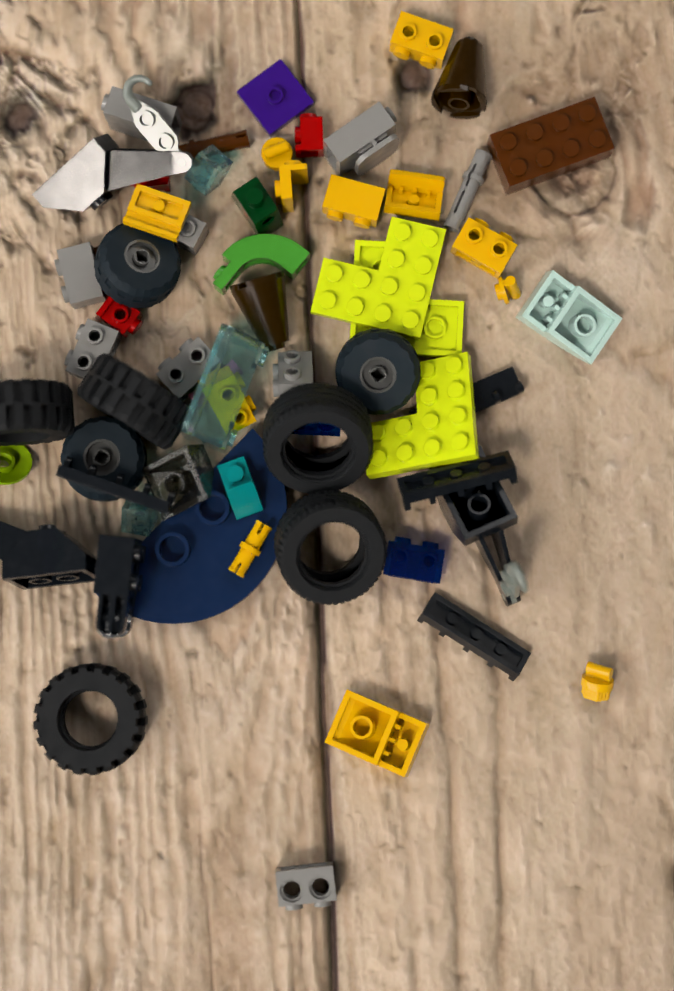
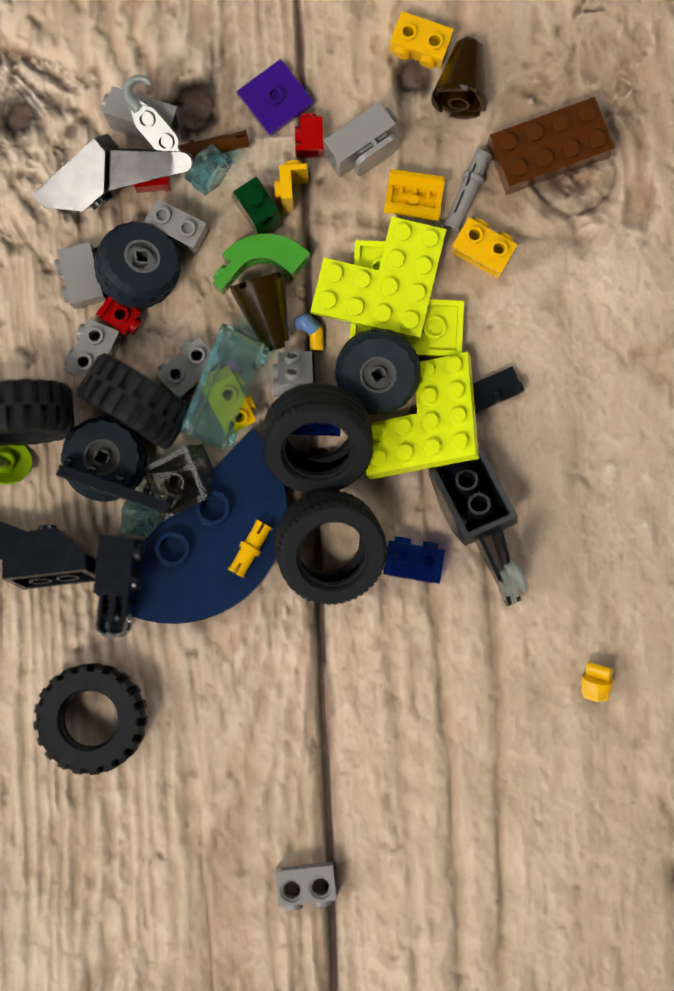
yellow plate [123,183,191,243] -> none
teal slope [217,456,264,520] -> none
yellow piece [261,137,293,172] -> none
yellow brick [322,174,386,229] -> none
yellow slope [324,689,430,777] -> none
black hinge [397,451,518,511] -> none
black hinge [417,593,531,681] -> none
yellow plate [494,276,521,304] -> none
light aqua slope [516,270,623,365] -> none
none -> arm [294,313,323,352]

